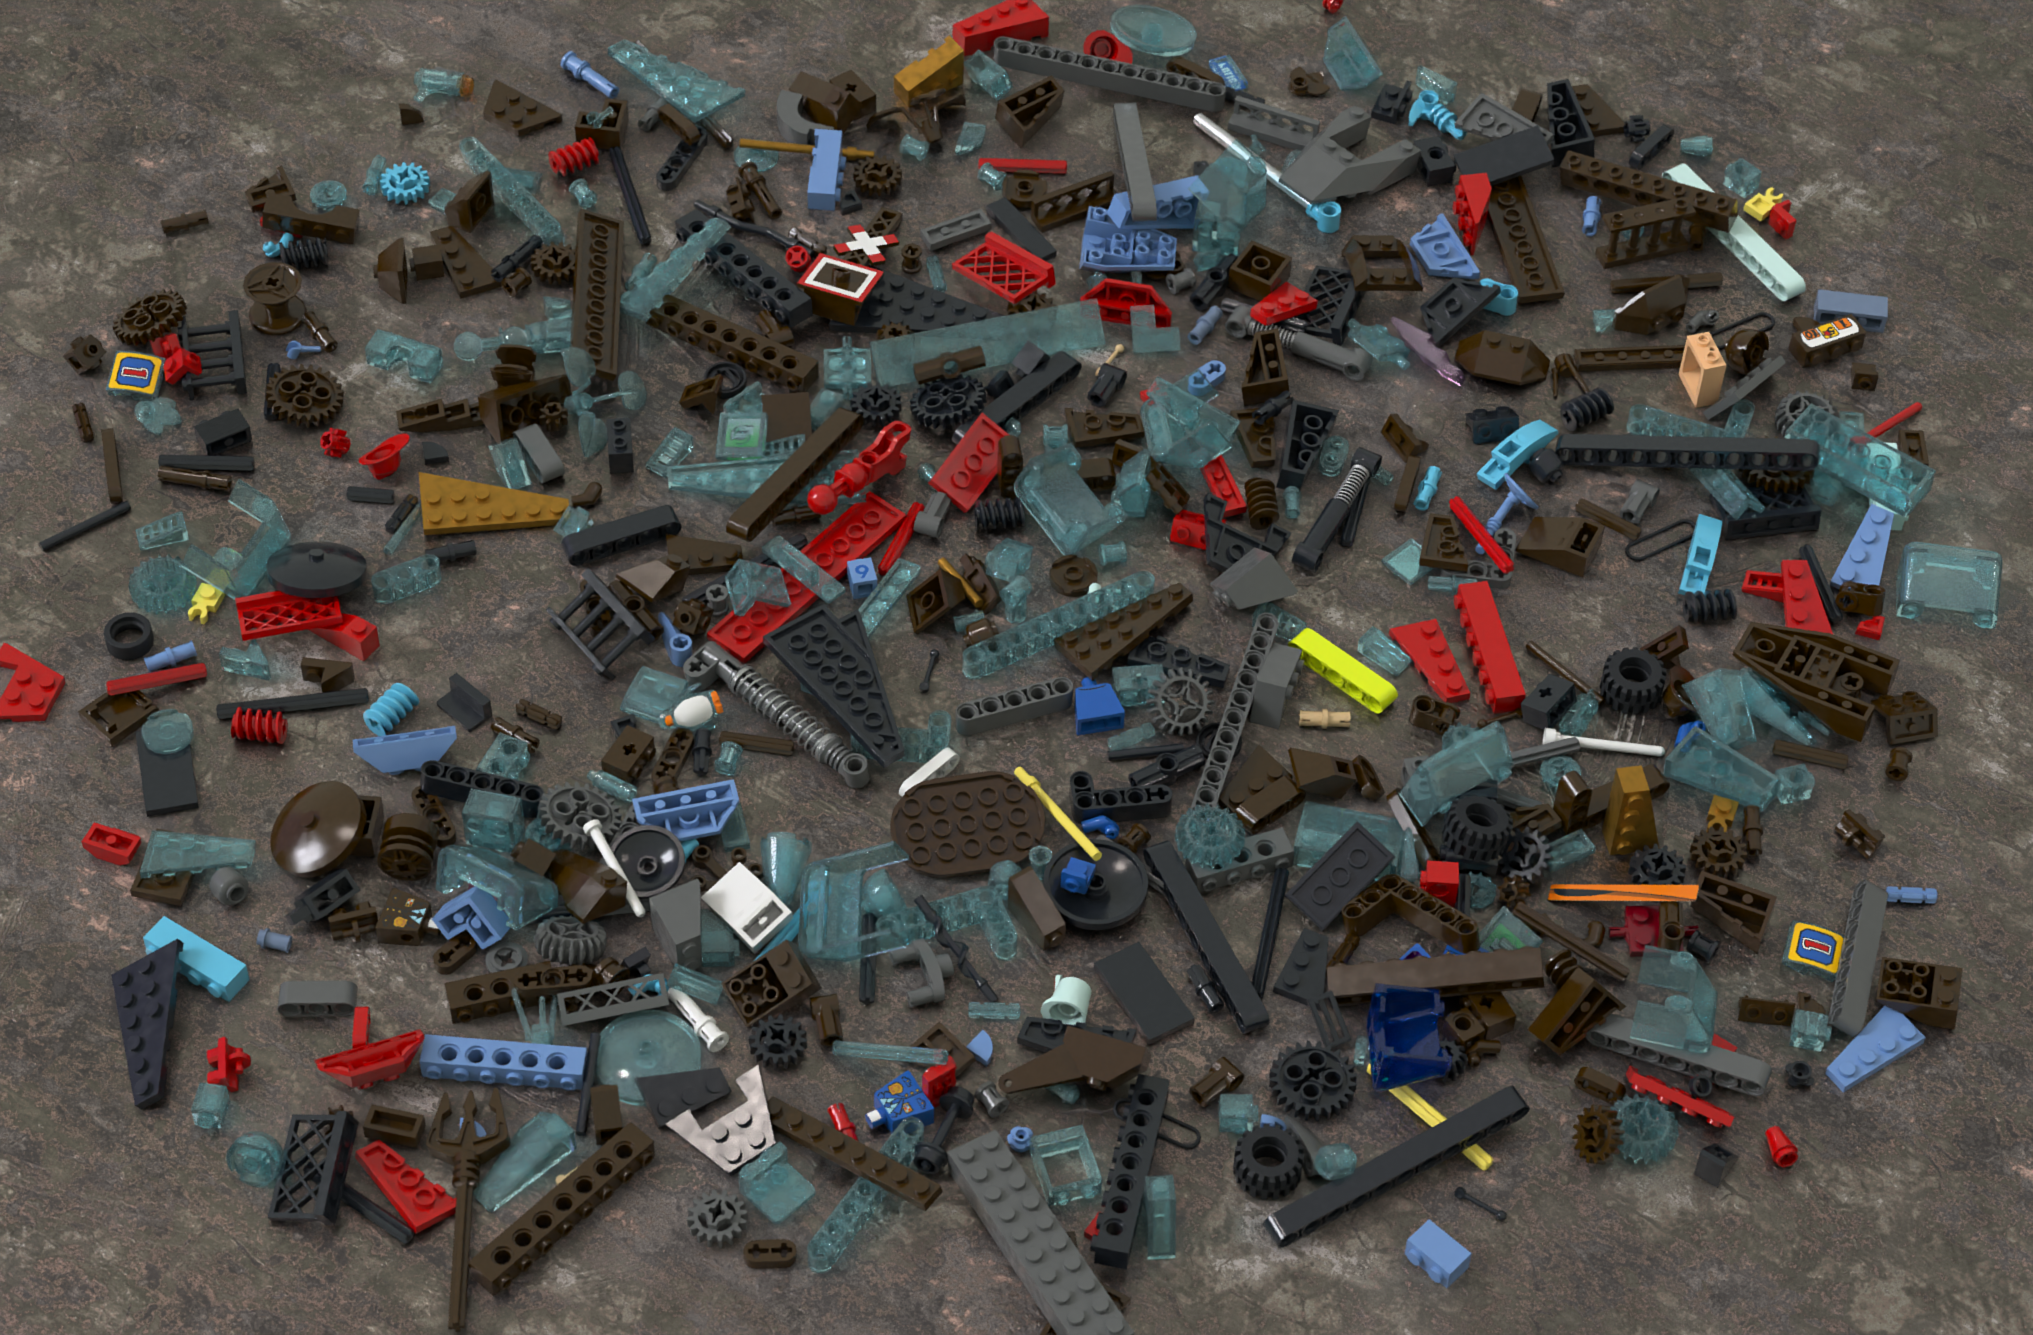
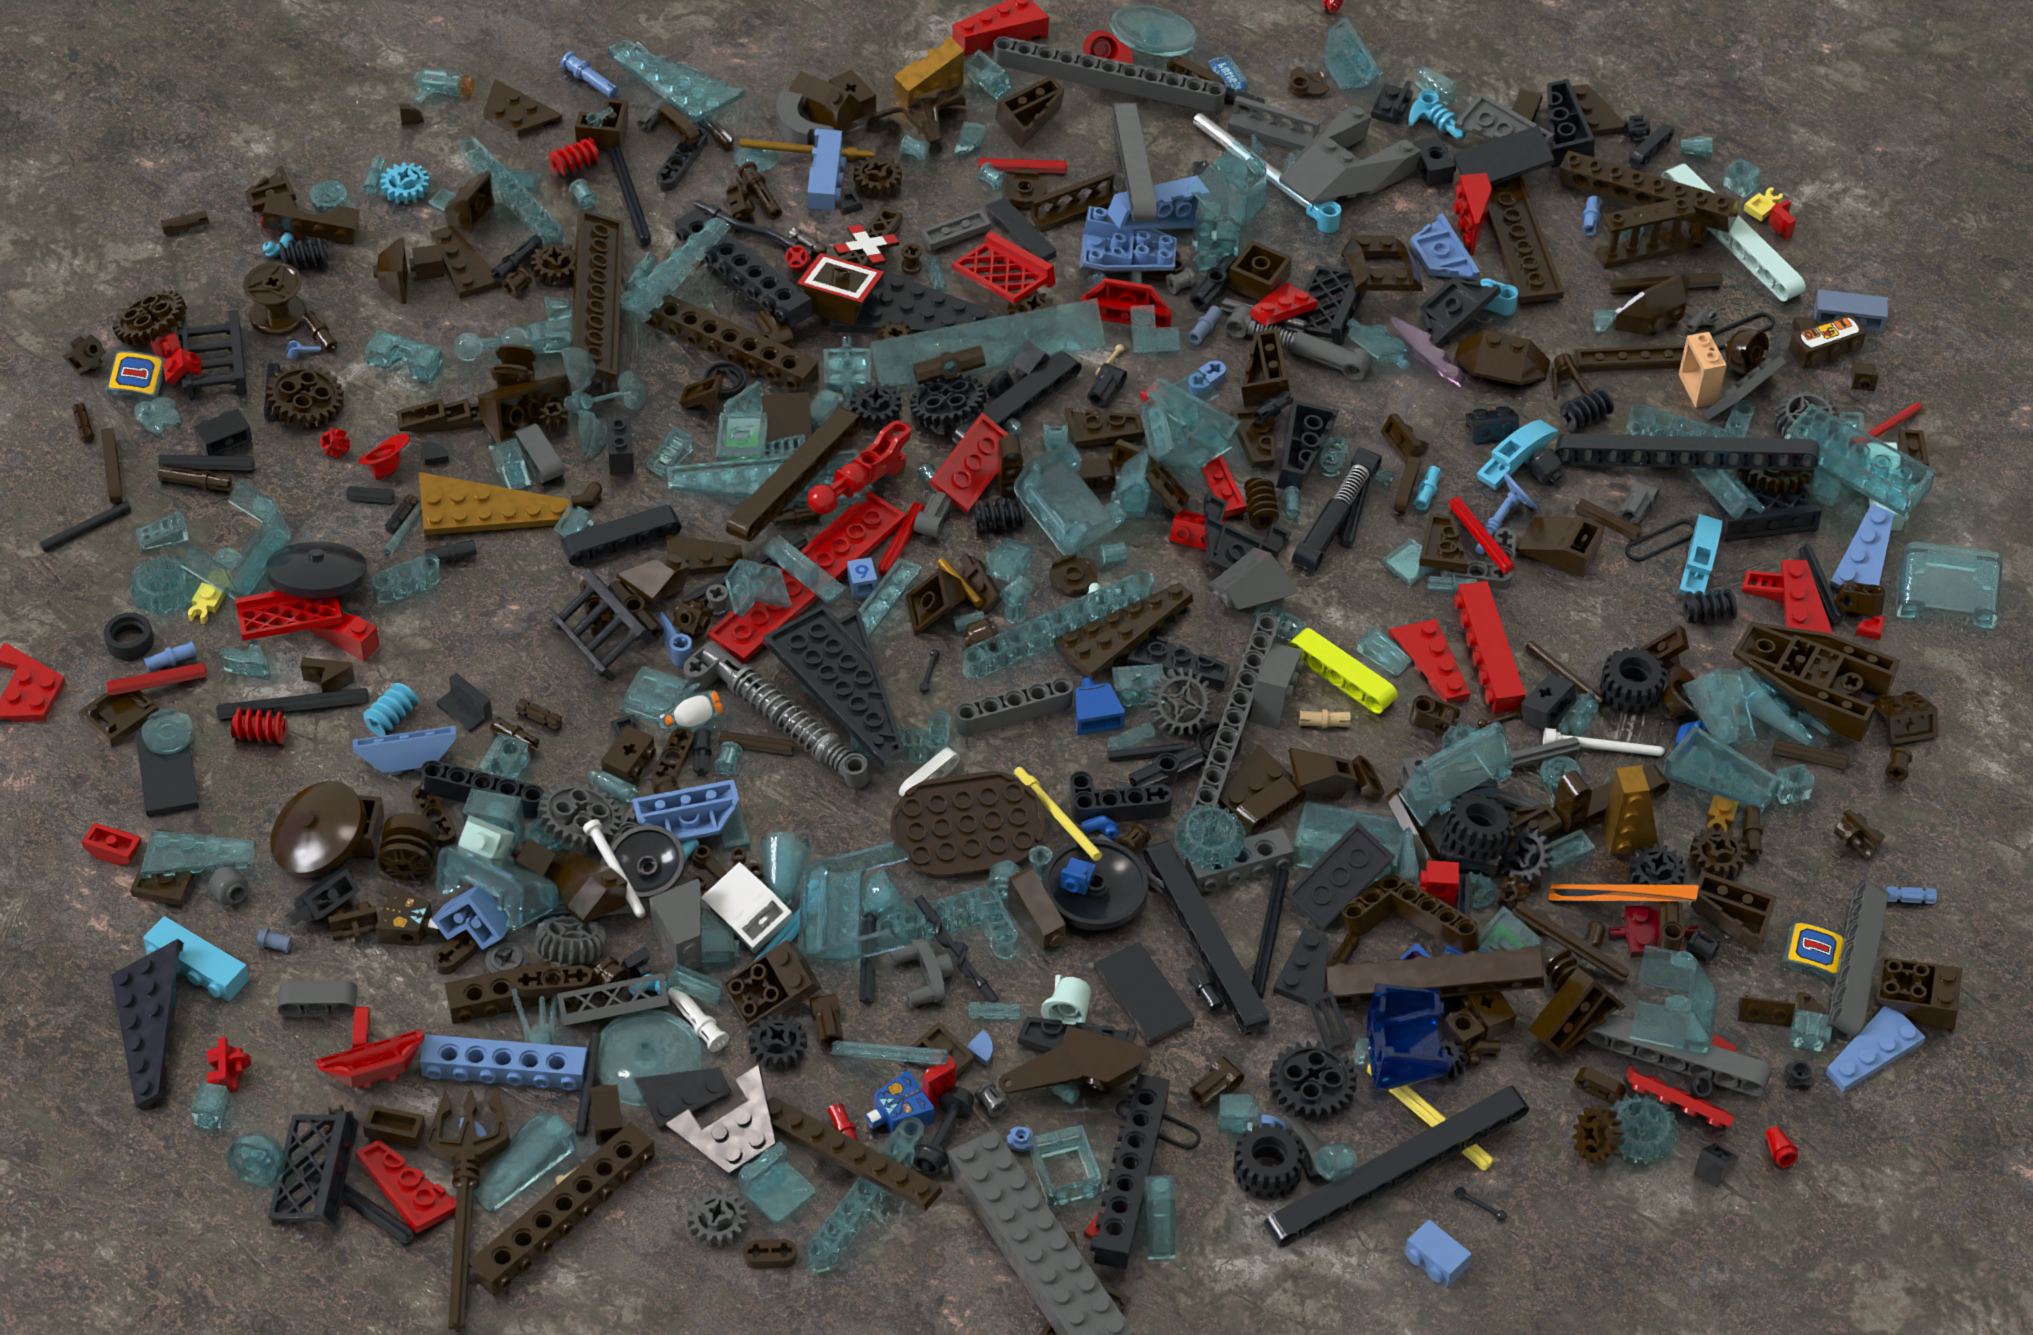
none -> light aqua torso [458,815,515,859]

